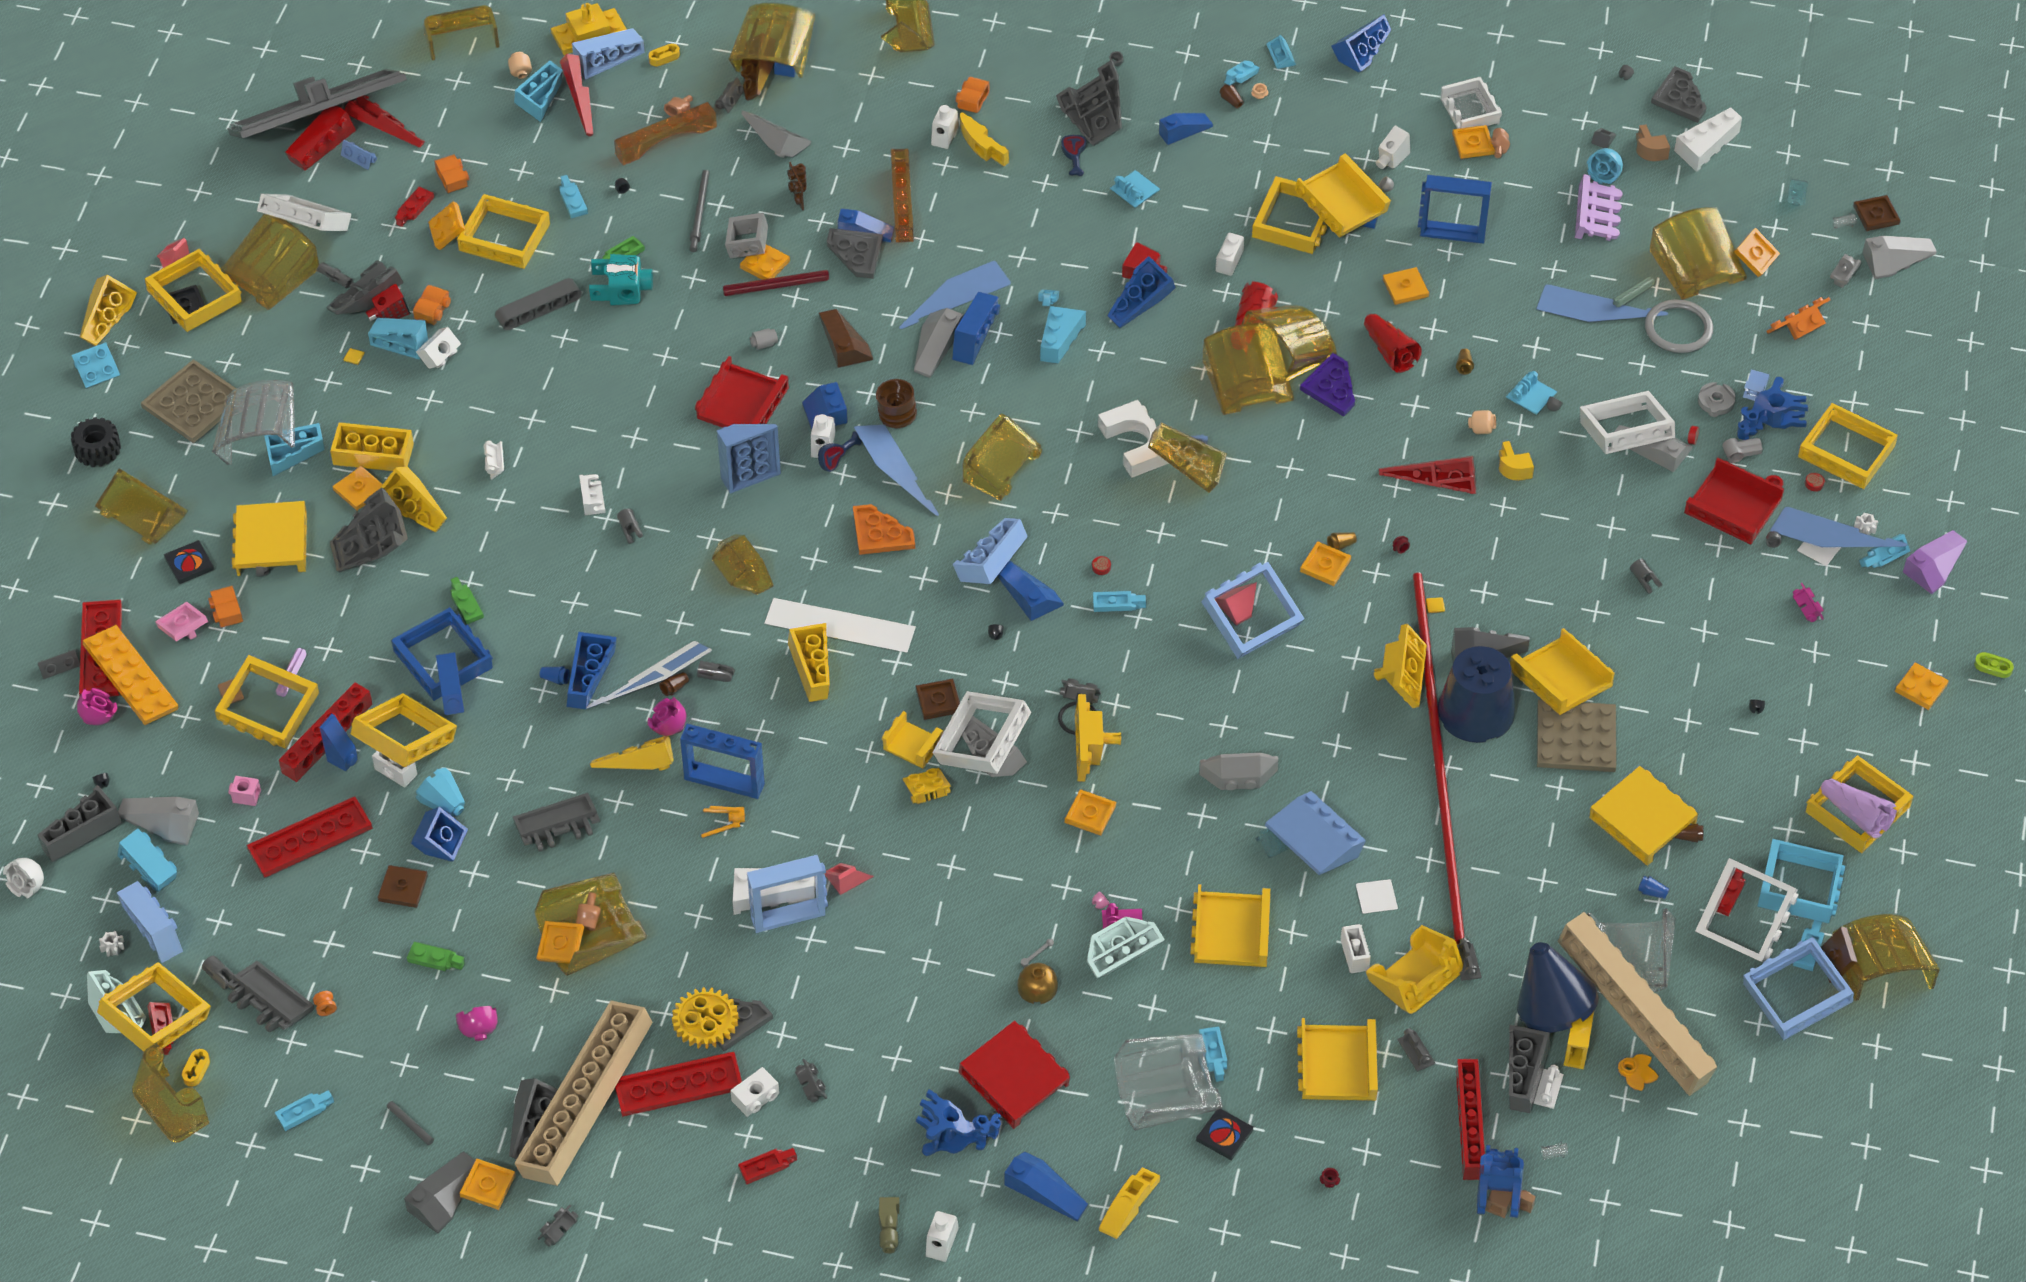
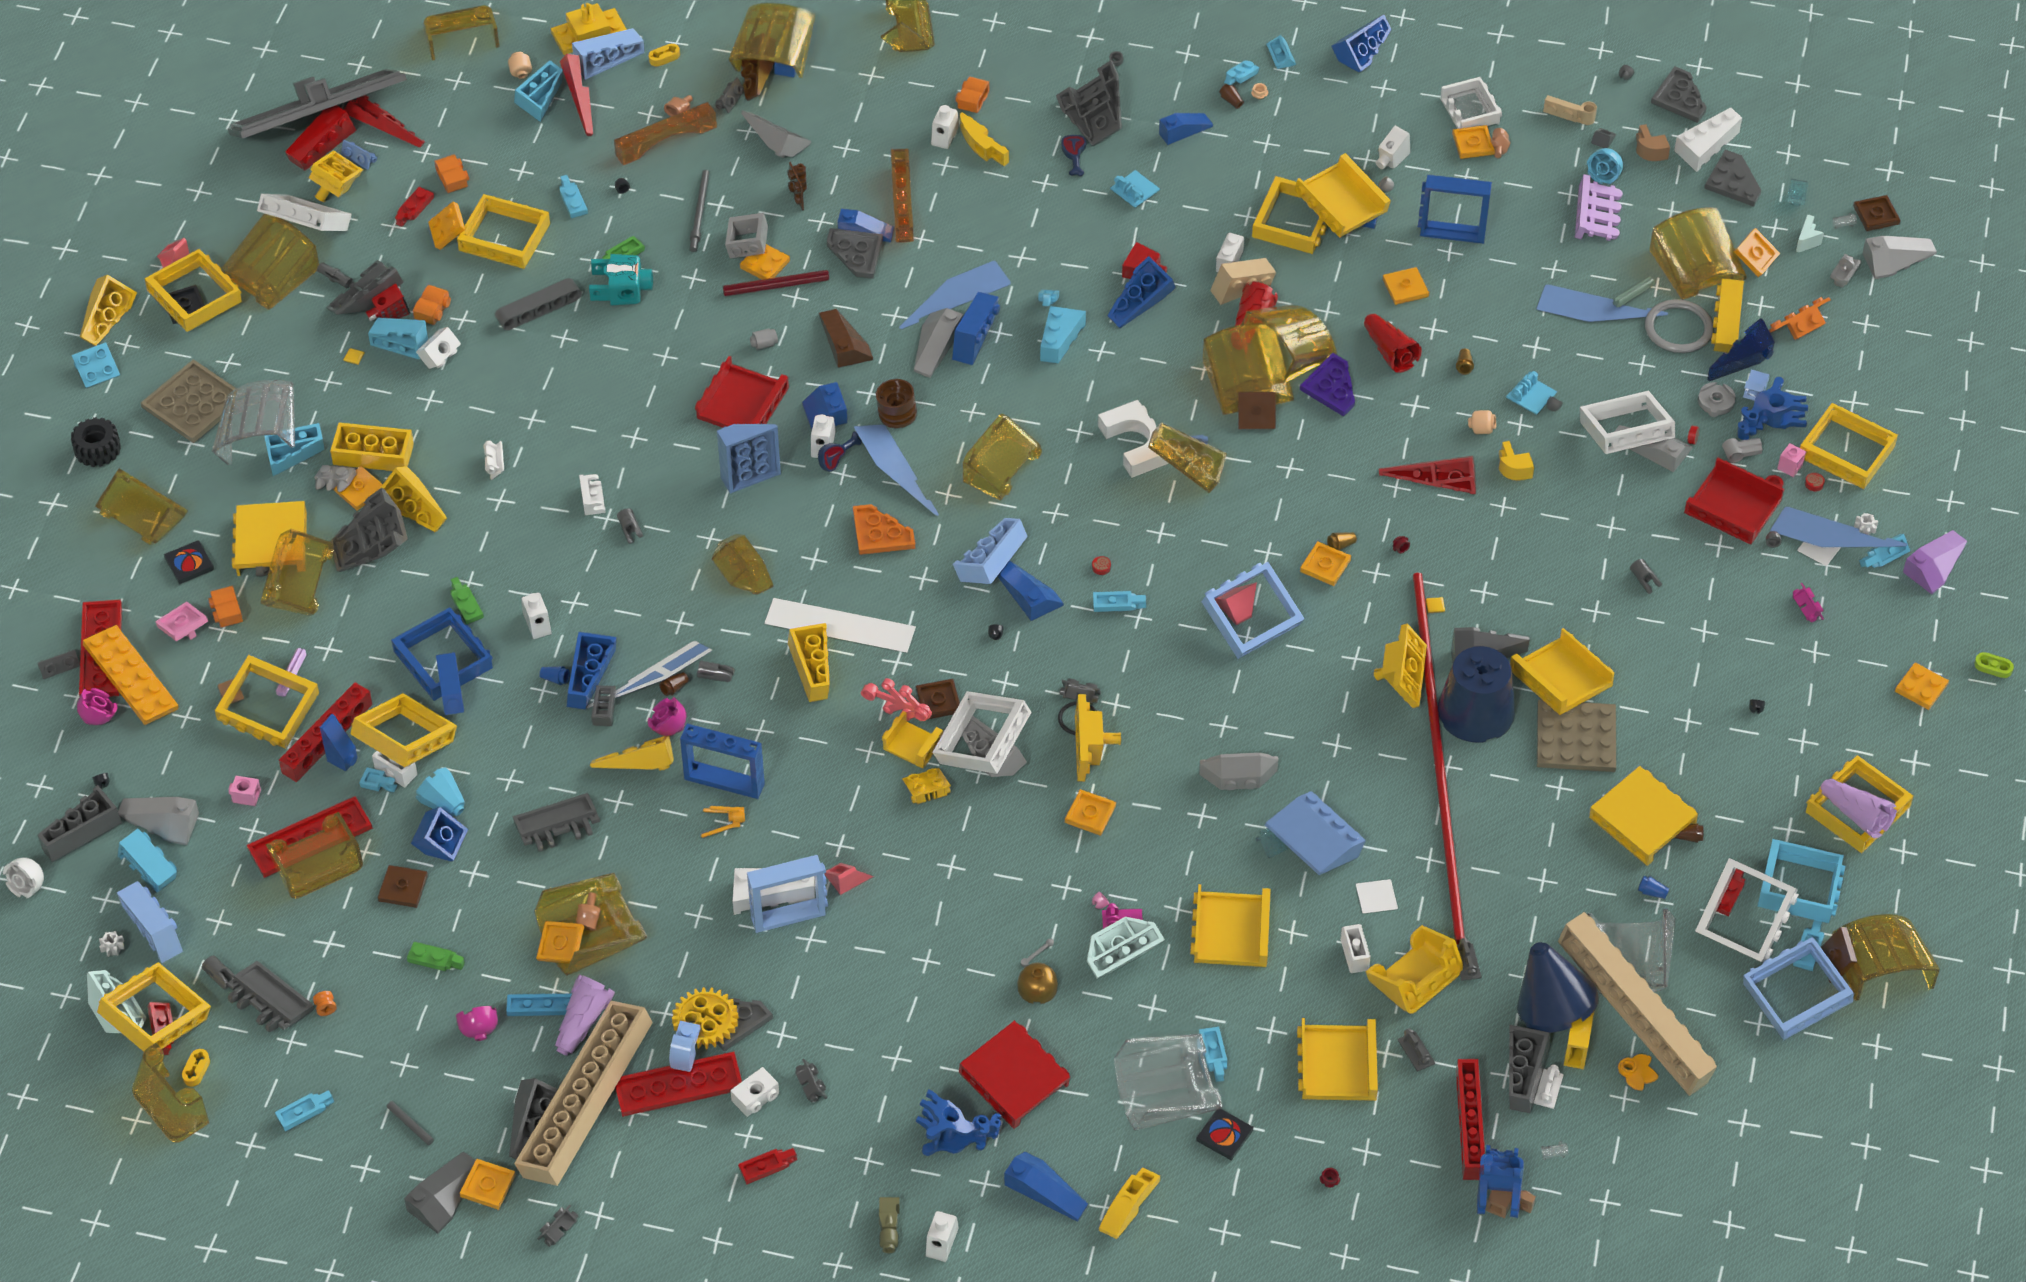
none -> clear yellow windscreen [261,529,334,616]
none -> clear yellow windscreen [266,812,363,899]
none -> yellow brick [309,150,363,202]
none -> light grey plate [314,465,357,492]
none -> medium azure plate [359,767,397,792]
none -> dark azure plate [506,993,572,1016]
none -> white torso [521,593,552,639]
none -> lavender cone [555,974,615,1056]
none -> dark grey slope [591,685,616,726]
none -> light blue brick [669,1021,700,1072]
none -> coral plant [861,678,932,721]
none -> tan wedge [1210,258,1276,305]
none -> reddish brown plate [1238,392,1276,429]
none -> tan plate [1543,95,1597,125]
none -> dark grey plate [1705,149,1761,207]
none -> clear blue wedge [1707,318,1775,381]
none -> yellow wedge [1711,278,1744,353]
none -> bright pink brick [1777,443,1806,477]
none -> light aqua slope [1796,215,1824,252]

